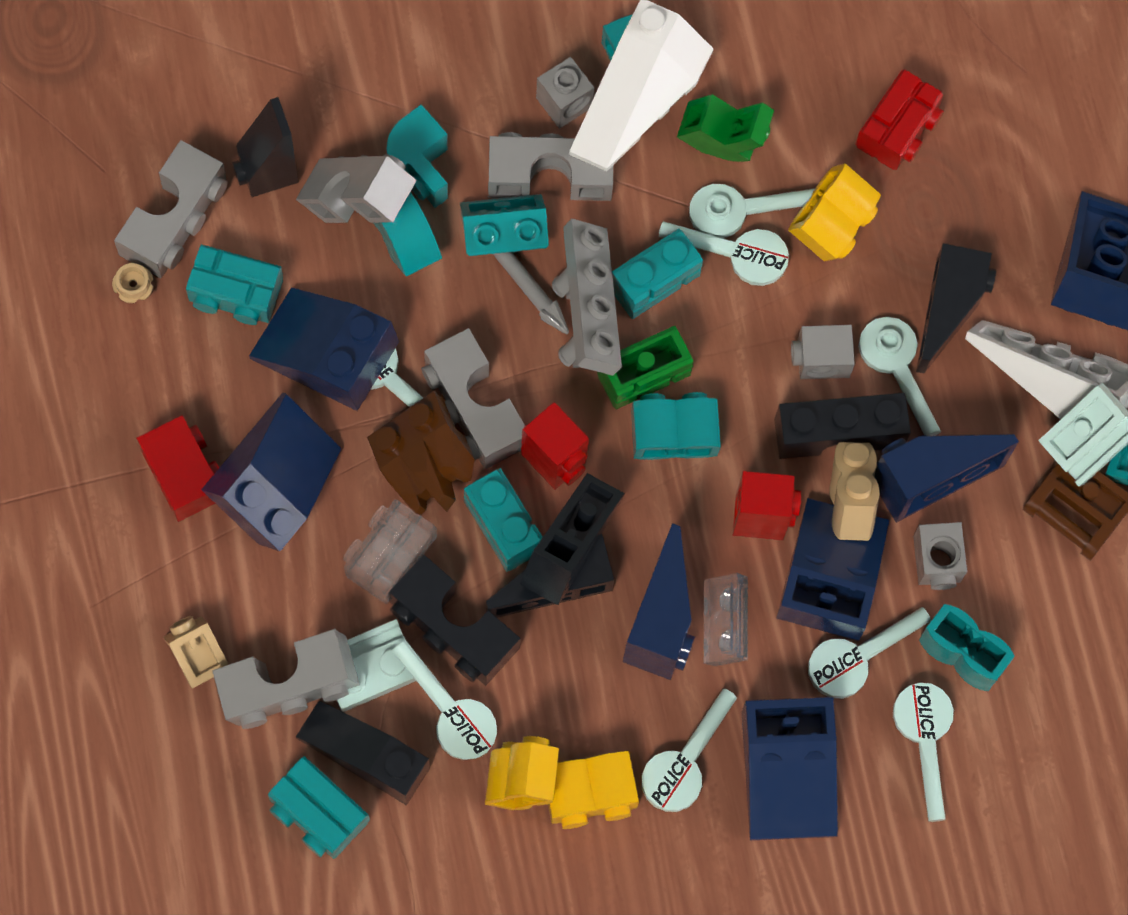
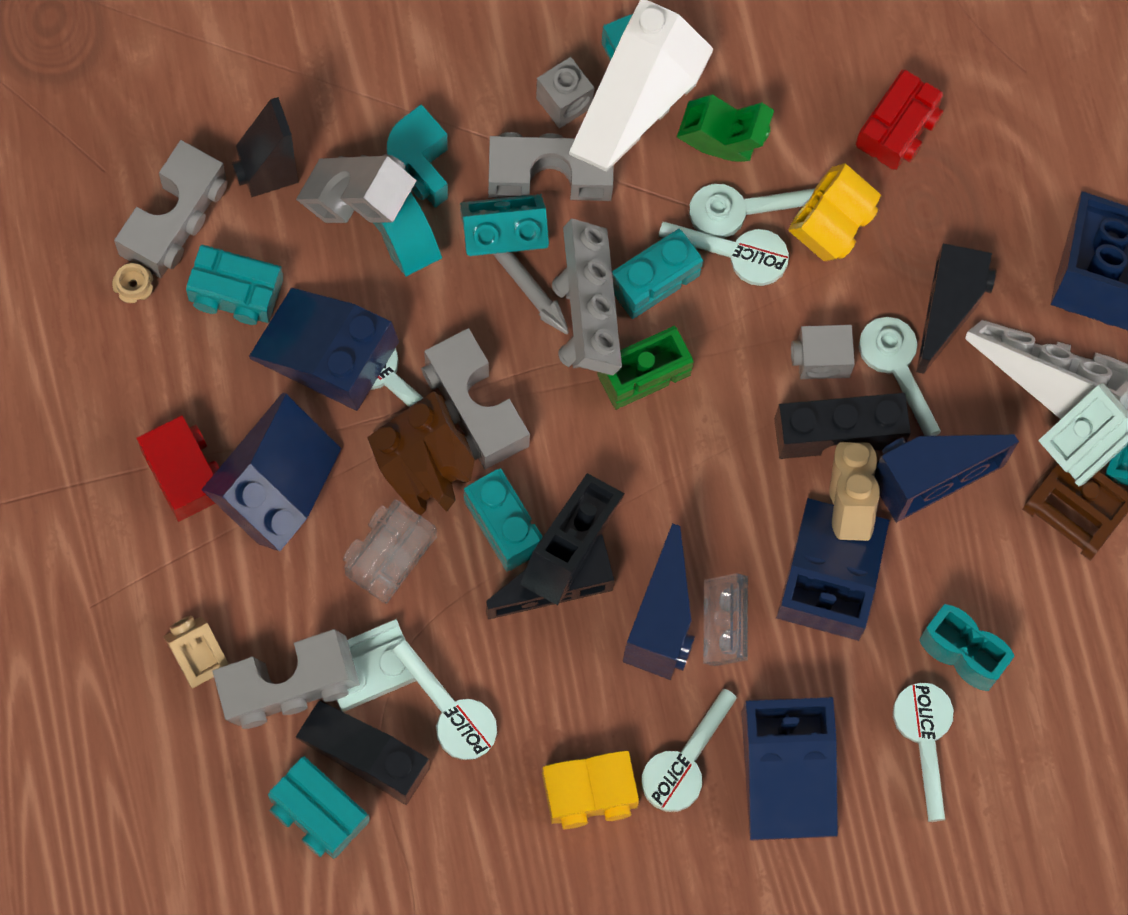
black arch [389,555,521,686] -> none
yellow brick [485,736,559,810] -> none
red brick [521,402,589,490] -> none
teal brick [631,392,721,460] -> none
red brick [732,471,801,540] -> none
light aqua piece [808,607,931,699] -> none
light grey brick [913,522,967,590] -> none

